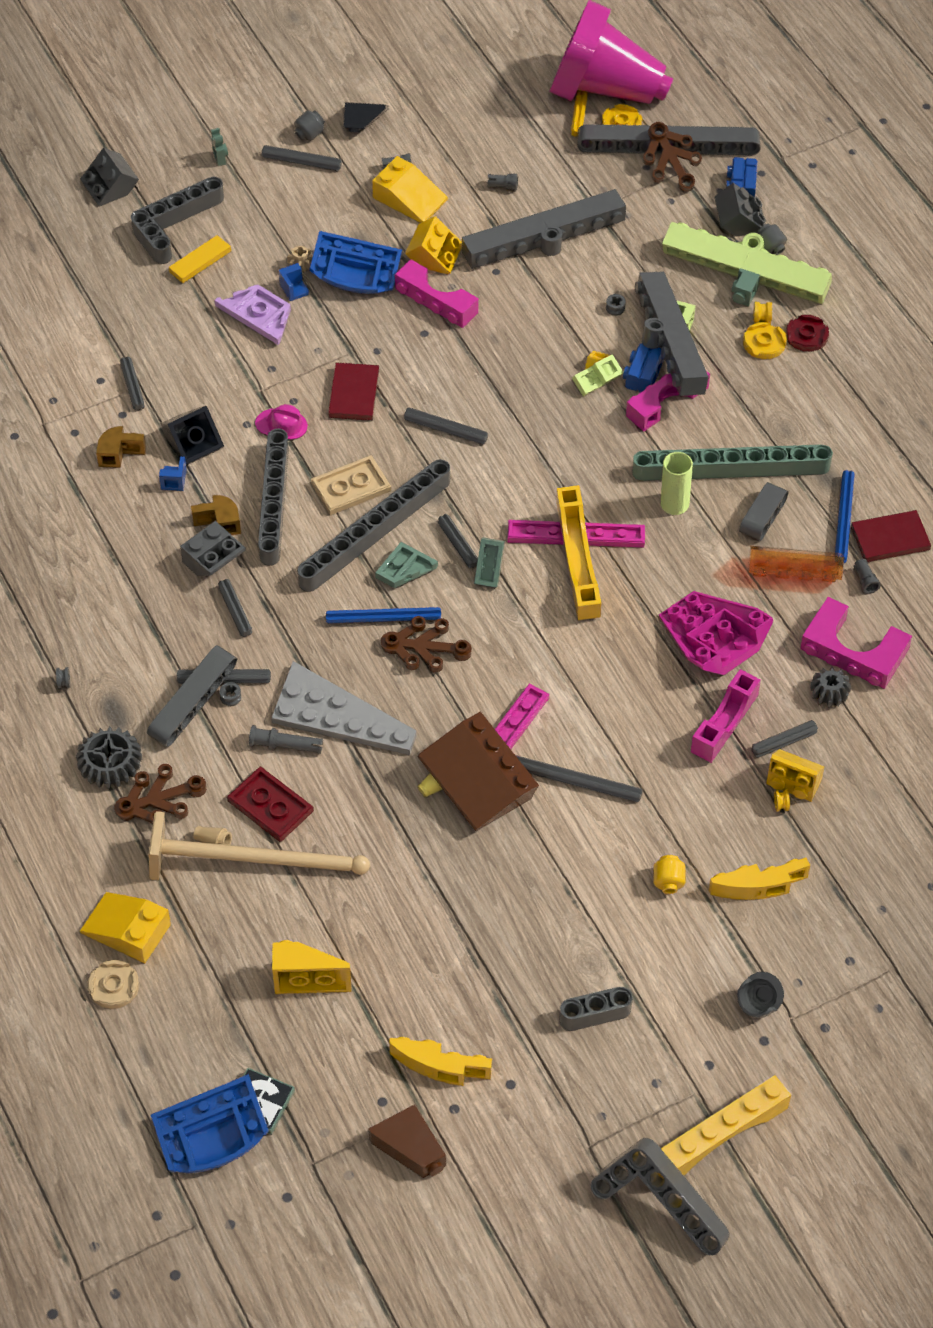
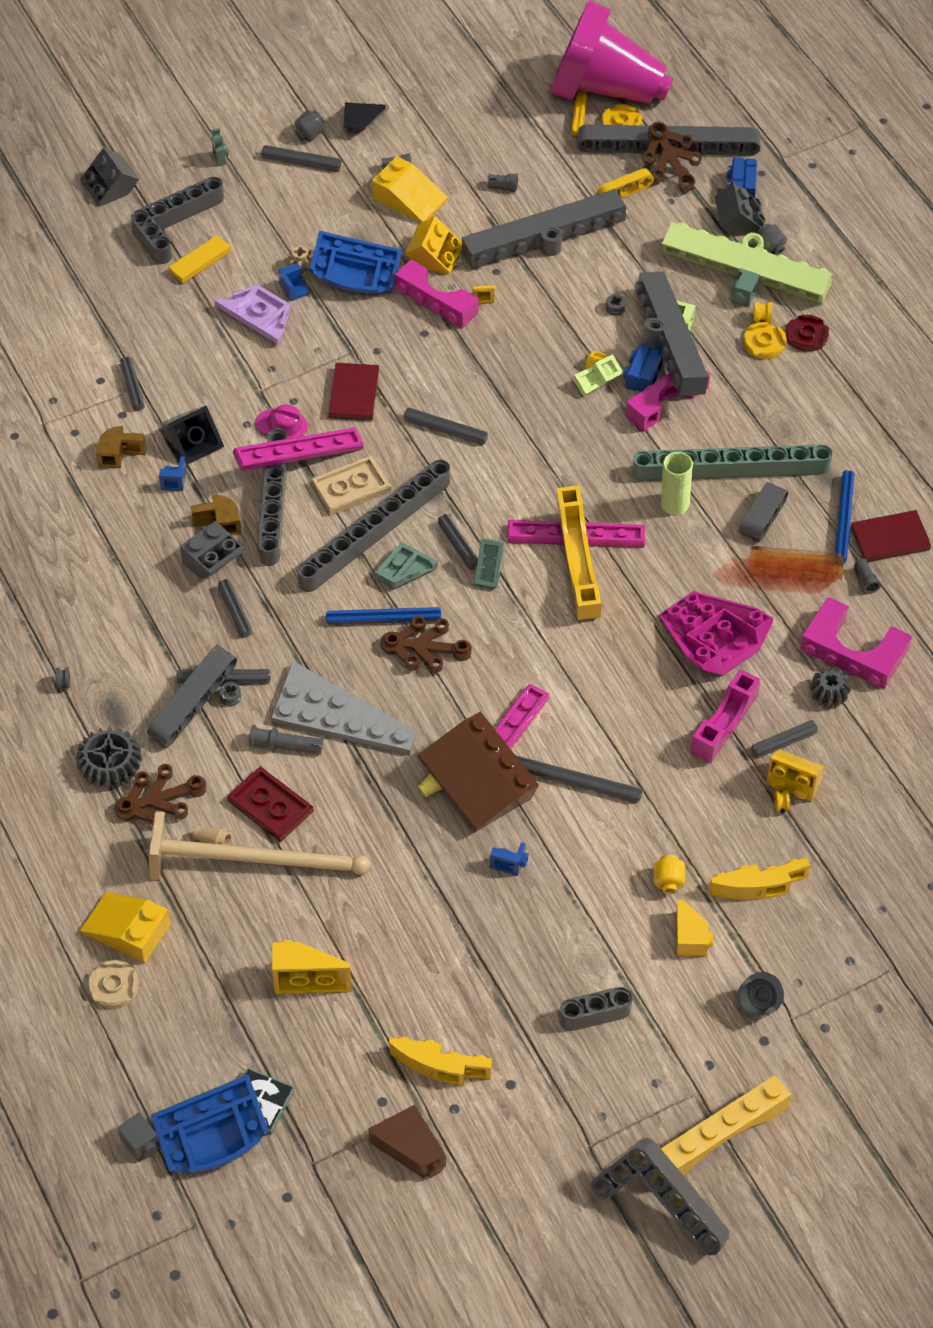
none -> dark grey brick [117,1112,160,1161]
none -> dark pink tile [233,427,364,471]
none -> yellow slope [472,285,495,303]
none -> blue bracket [490,842,529,876]
none -> yellow beam [597,168,654,198]
none -> yellow slope [676,899,713,957]

